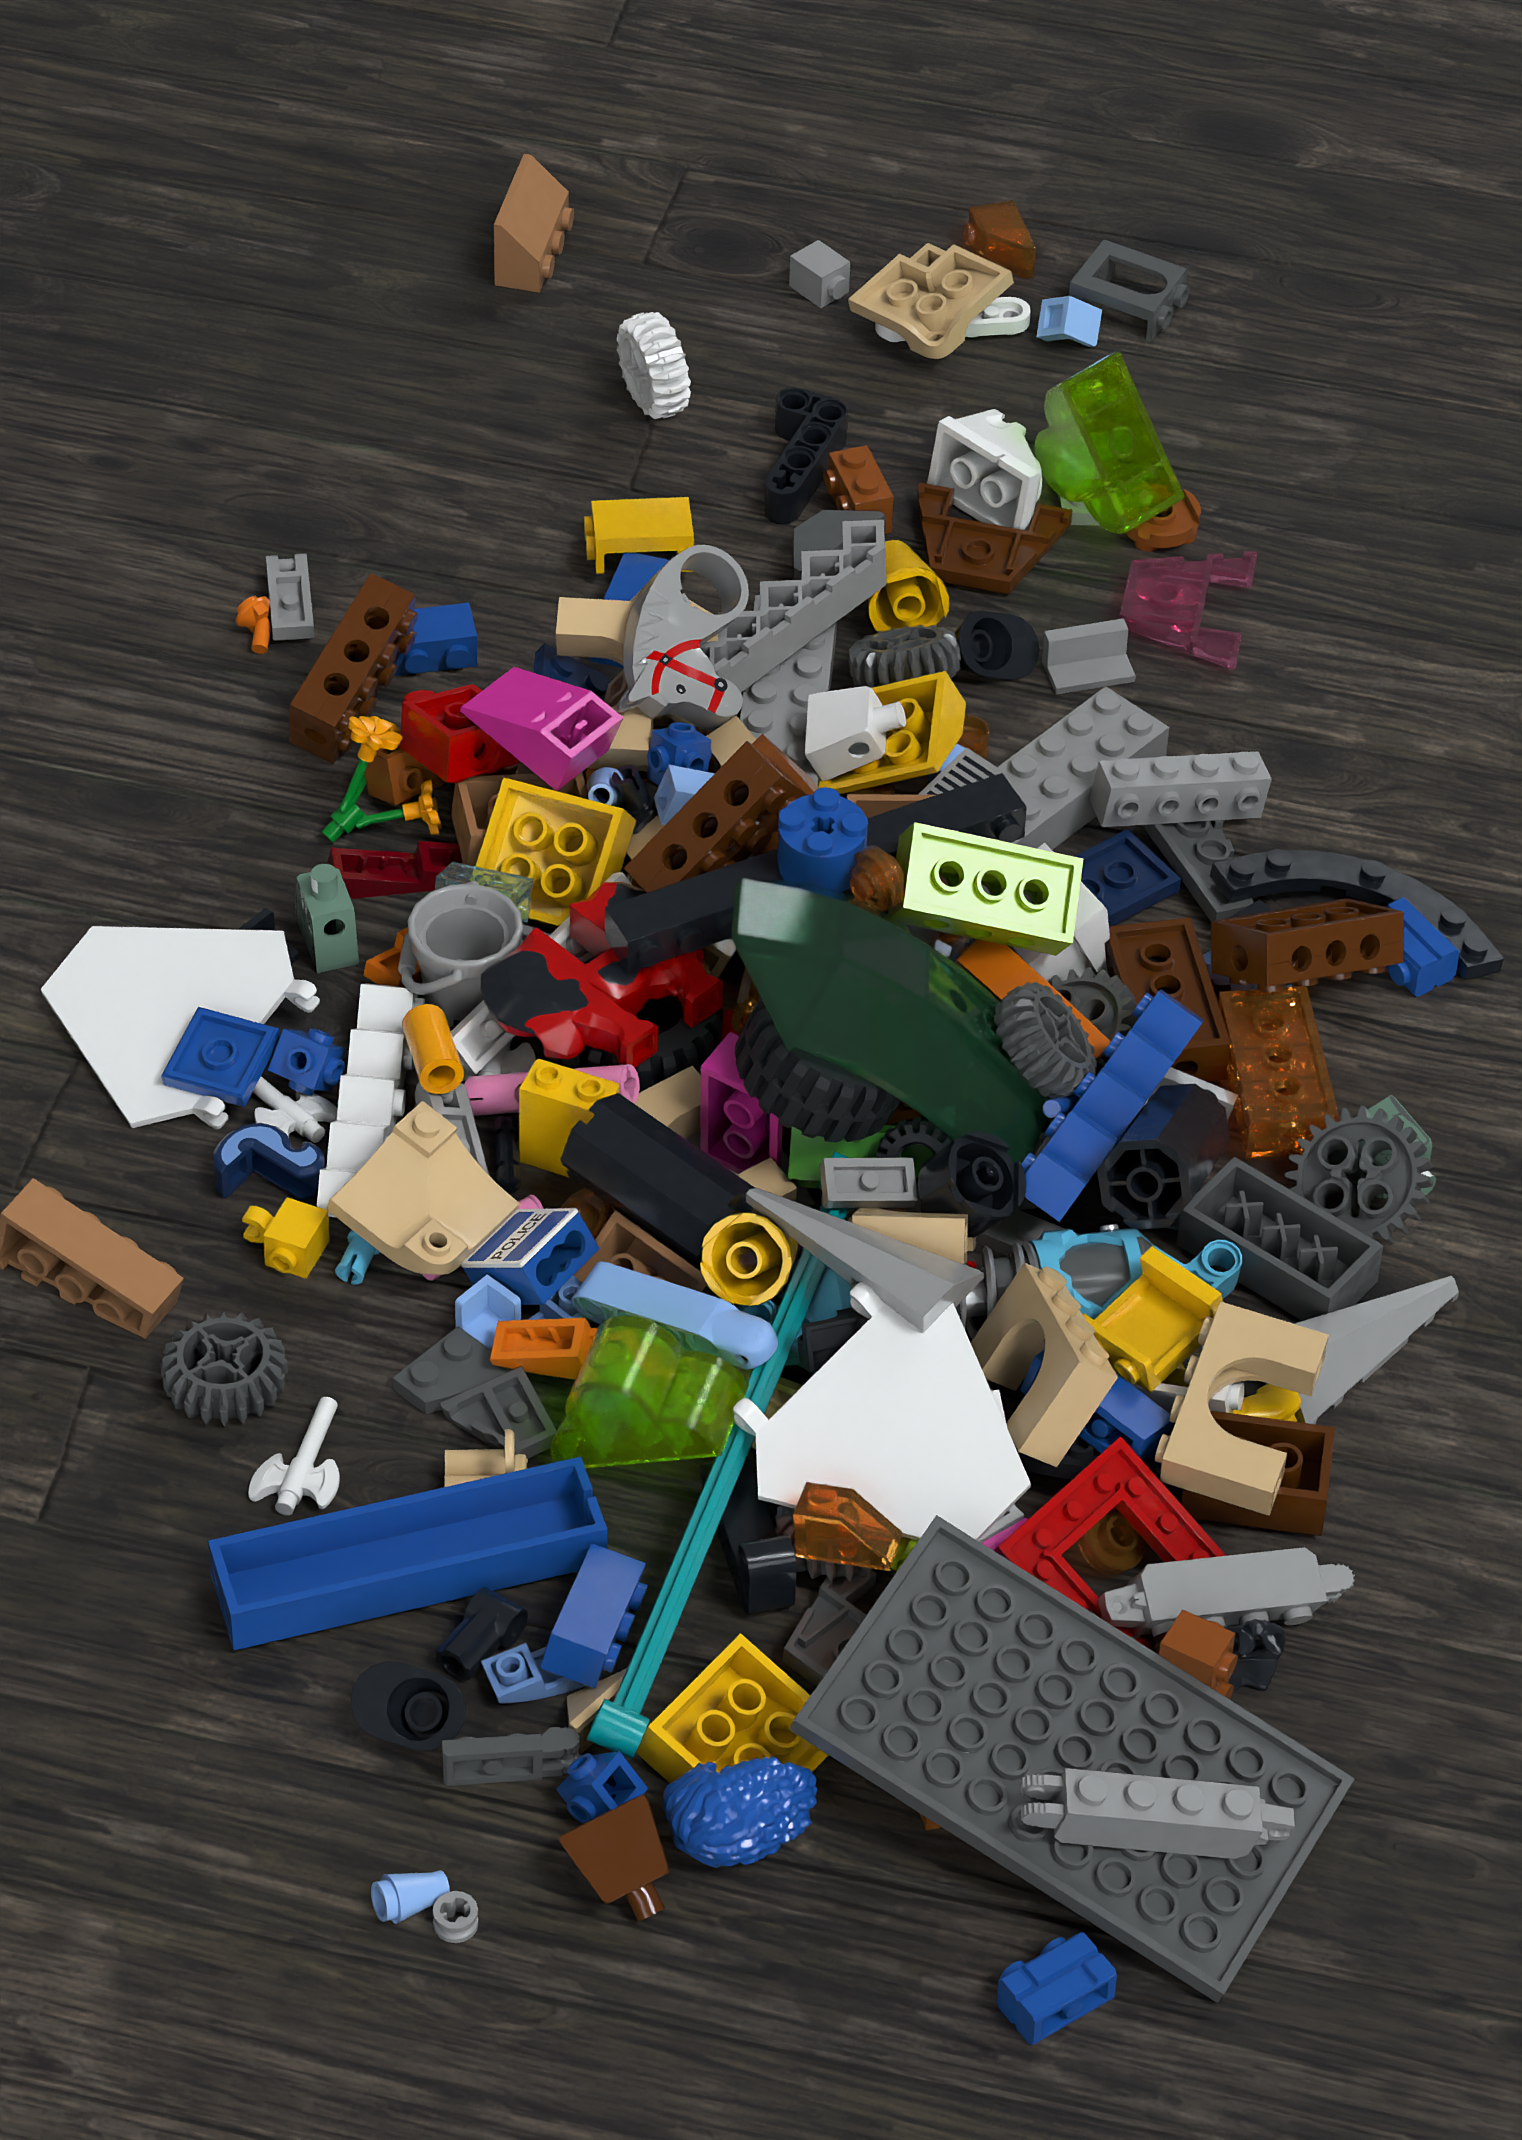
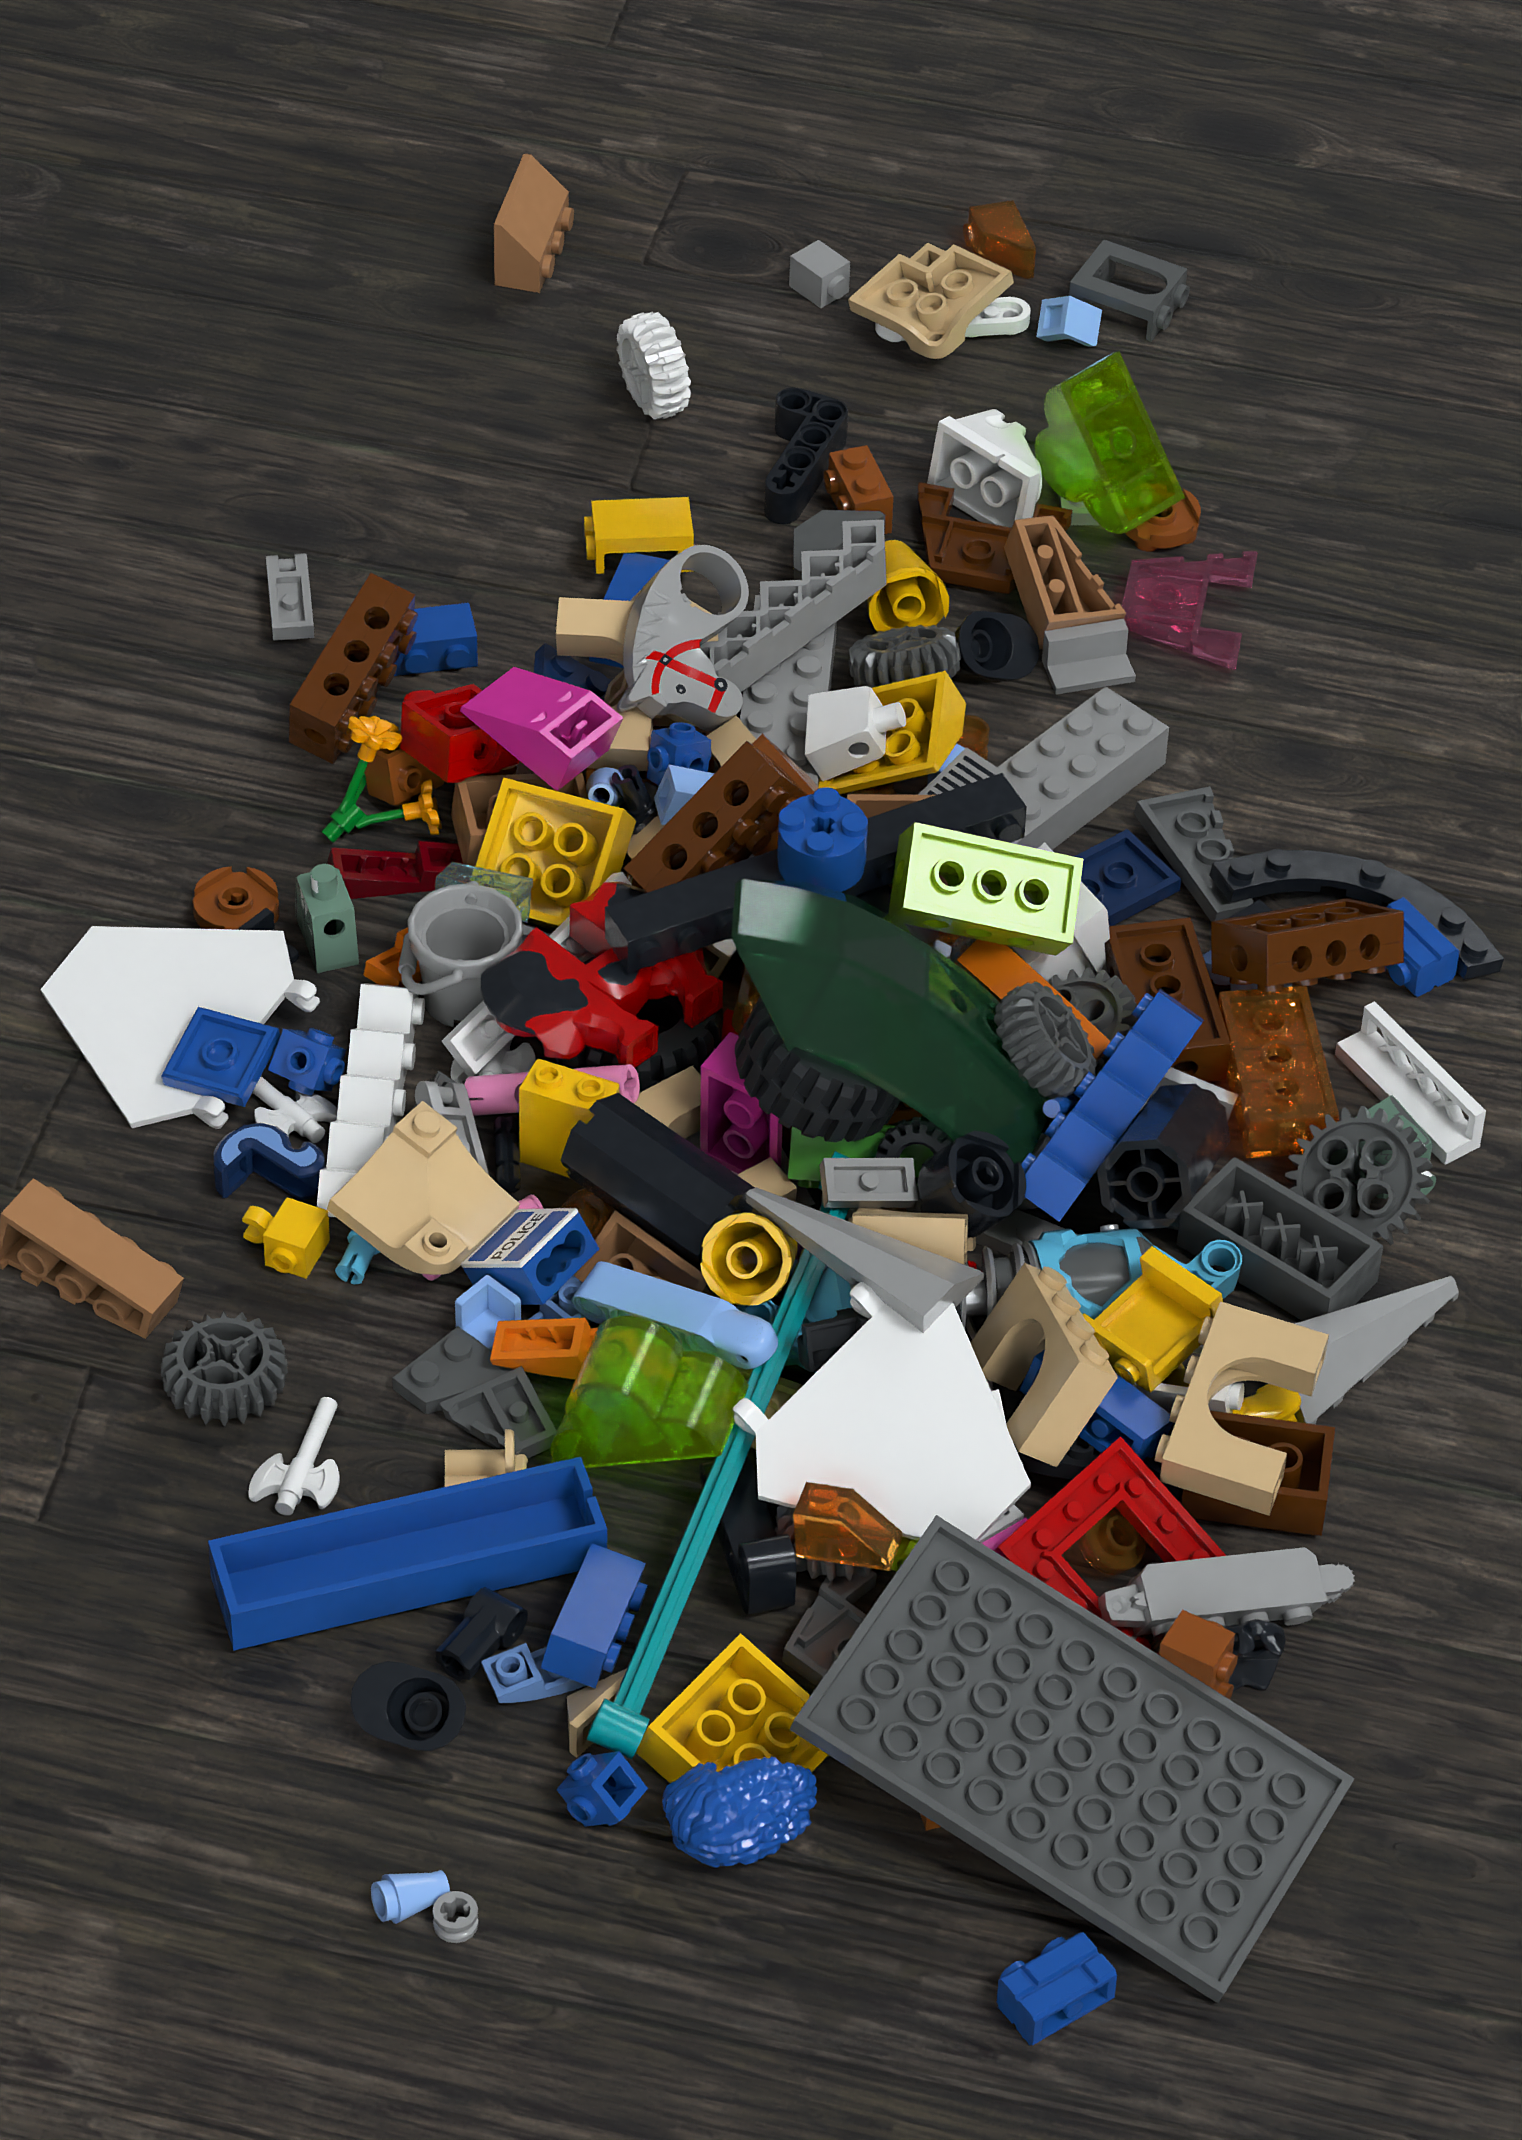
orange plate [235,596,271,654] -> none
light orange brick [402,1004,464,1094] -> none
dark grey hinge [442,1726,581,1786] -> none
reddish brown torso [558,1793,670,1922] -> none
clear orange plate [850,845,905,912] -> none
light grey hinge [1019,1768,1295,1859] -> none
light grey brick [1089,751,1272,827] -> none
none -> dark orange plate [193,866,280,930]
none -> medium nougat wedge [1004,515,1126,649]
none -> white fence [1335,1001,1486,1165]

